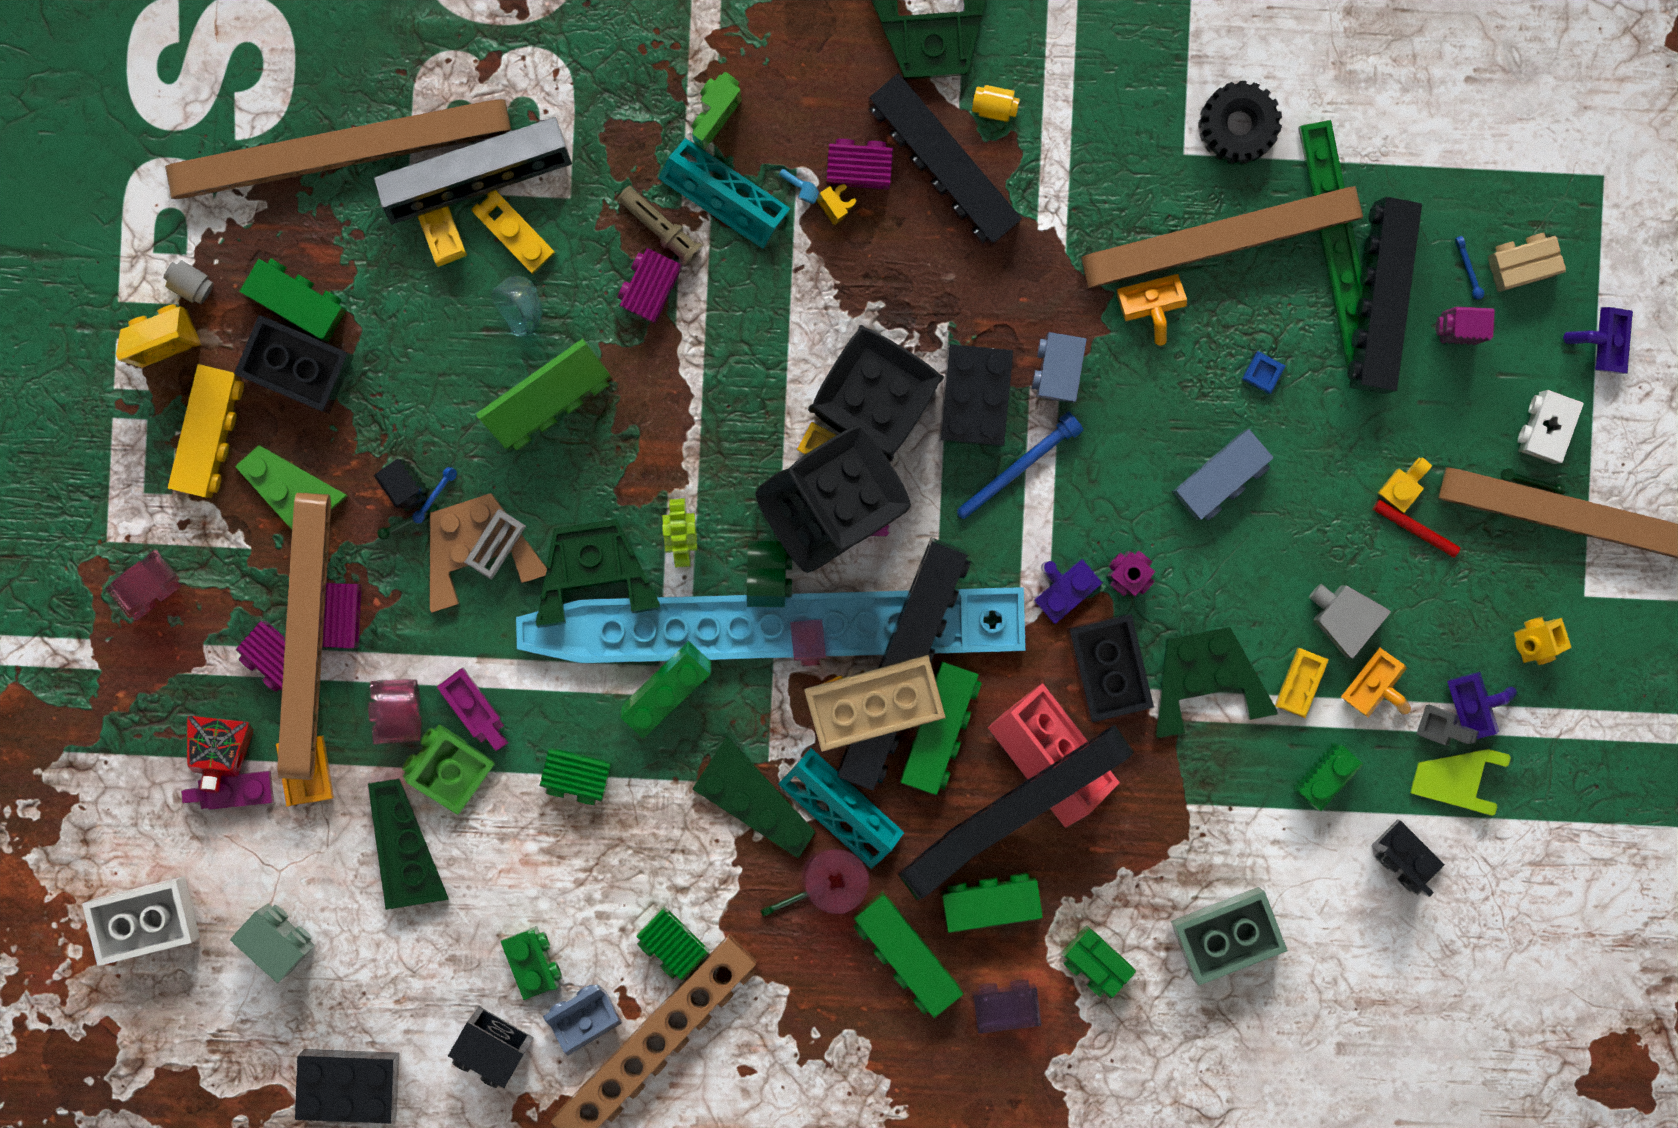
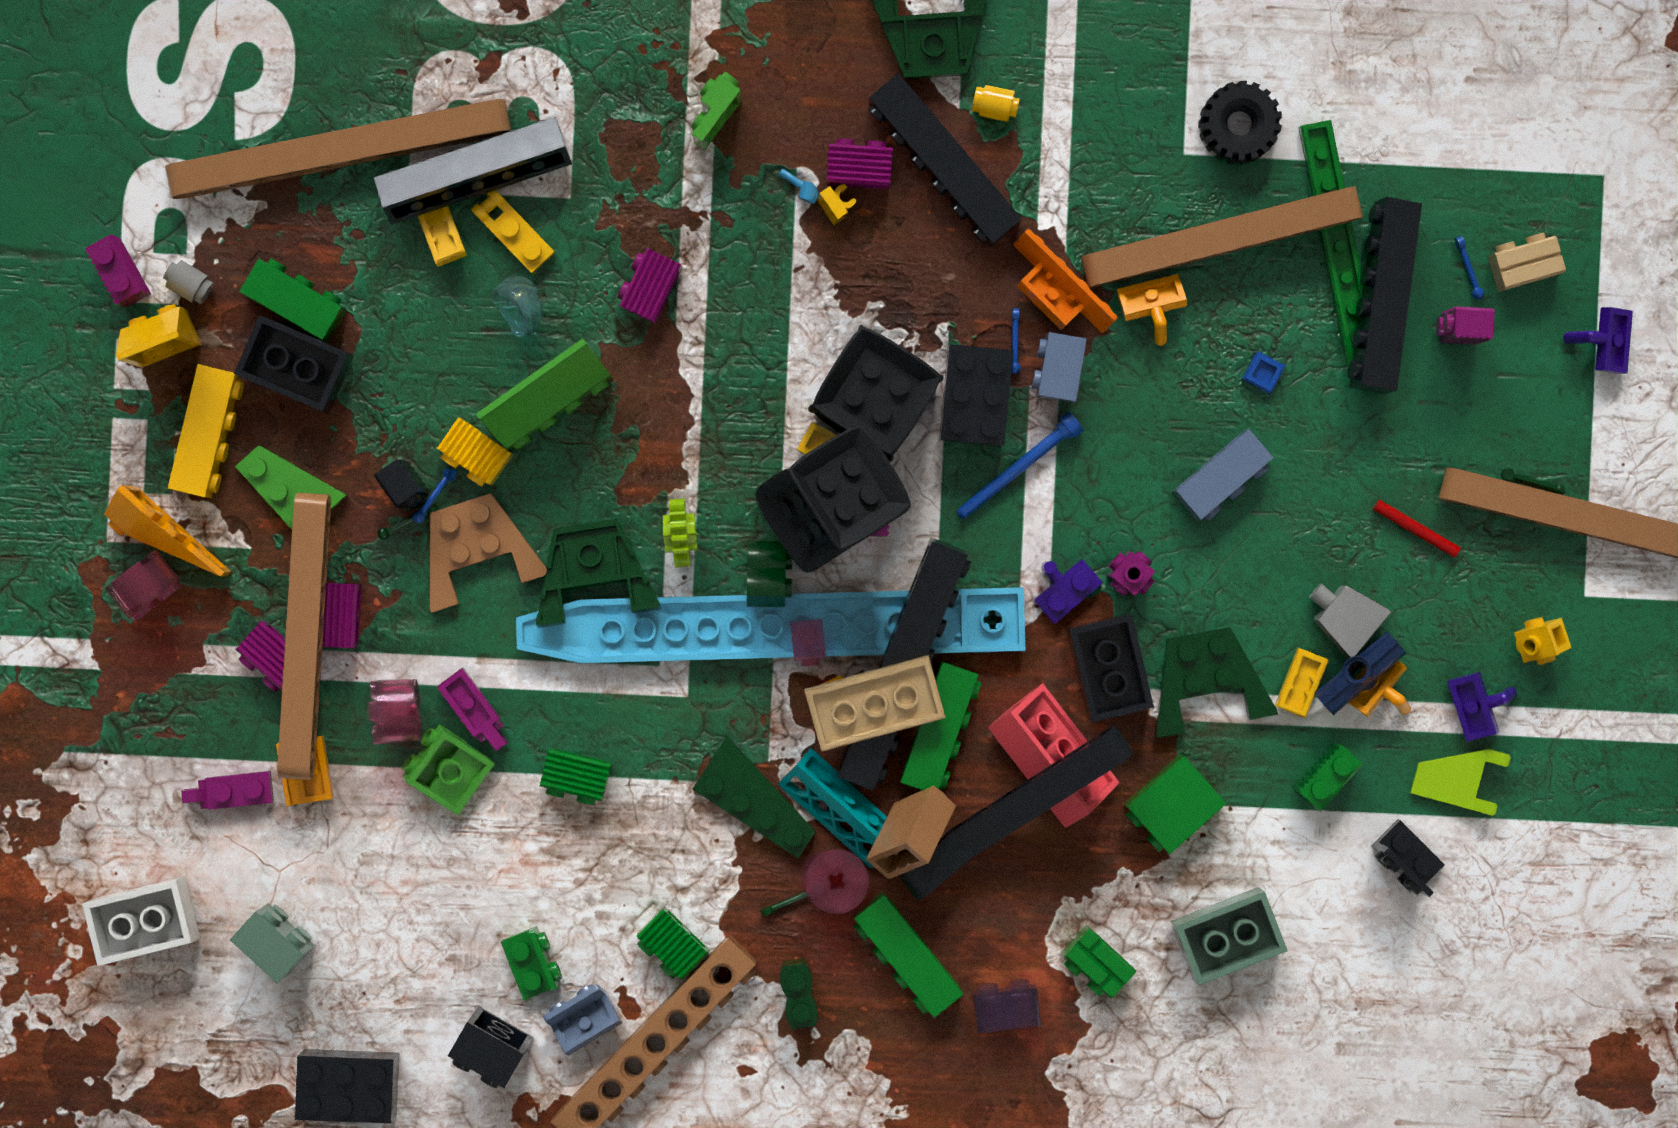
torso [187,716,254,793] -> none
dark green wing [368,778,449,910] -> none
light grey tile [464,509,526,580] -> none
dark tan pin [617,186,703,267] -> none
green brick [620,641,711,739] -> none
teal fence [658,138,790,249] -> none
green brick [941,873,1043,933] -> none
yellow plate [1378,457,1432,513] -> none
dark grey plate [1416,704,1479,745] -> none
white brick [1518,390,1584,464] -> none
none -> magenta brick [85,234,151,307]
none -> light orange wedge [104,485,231,576]
none -> yellow brick [437,417,514,487]
none -> dark green brick [780,957,818,1030]
none -> medium nougat brick [866,786,956,879]
none -> blue hinge [1011,308,1021,375]
none -> orange bracket [1014,229,1118,333]
none -> green brick [1124,754,1227,854]
none -> dark blue piece [1314,631,1407,715]

